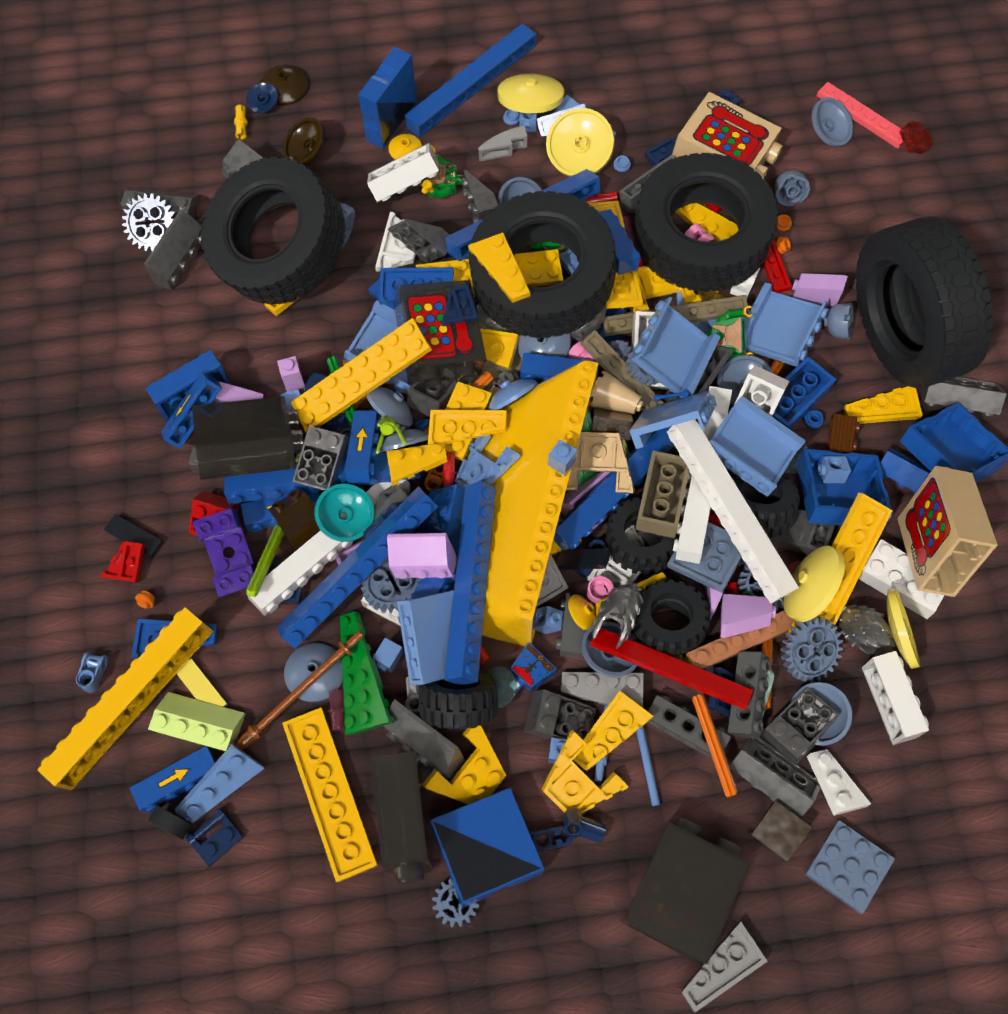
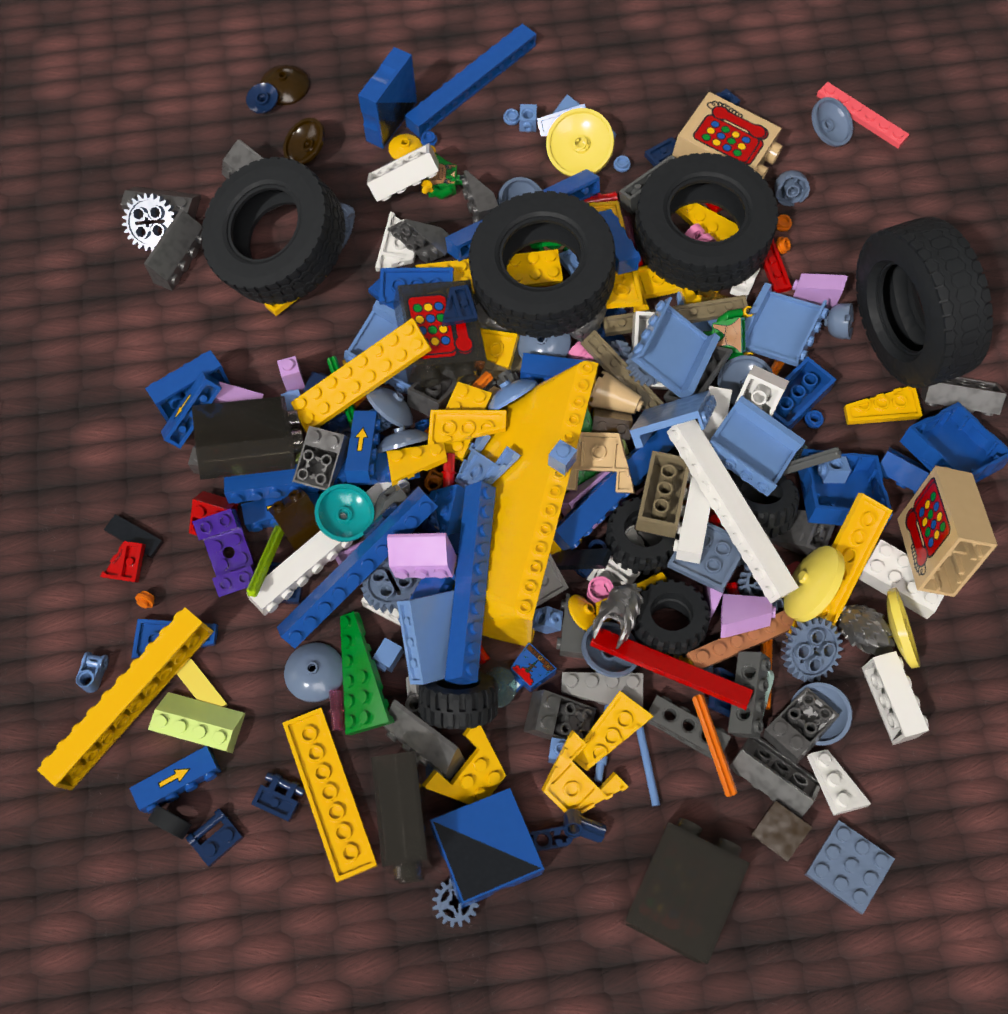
medium blue wing [175,744,264,823] -> none
yellow pin [234,105,248,139] -> none
dark orange bar [235,631,364,751] -> none
lime plant [376,416,406,454] -> none
yellow wing [468,233,530,303] -> none
light grey slope [478,126,527,161] -> none
light yellow dish [498,74,564,113] -> none
blue hinge [654,389,690,401] -> none
light grey wing [681,922,767,1013] -> none
reddish brown brick [826,414,860,454] -> none
clear red plate [900,121,933,154] -> none
none -> dark blue plate [251,772,306,822]
none -> blue plate [421,131,437,146]
none -> dark grey axle [783,447,842,475]

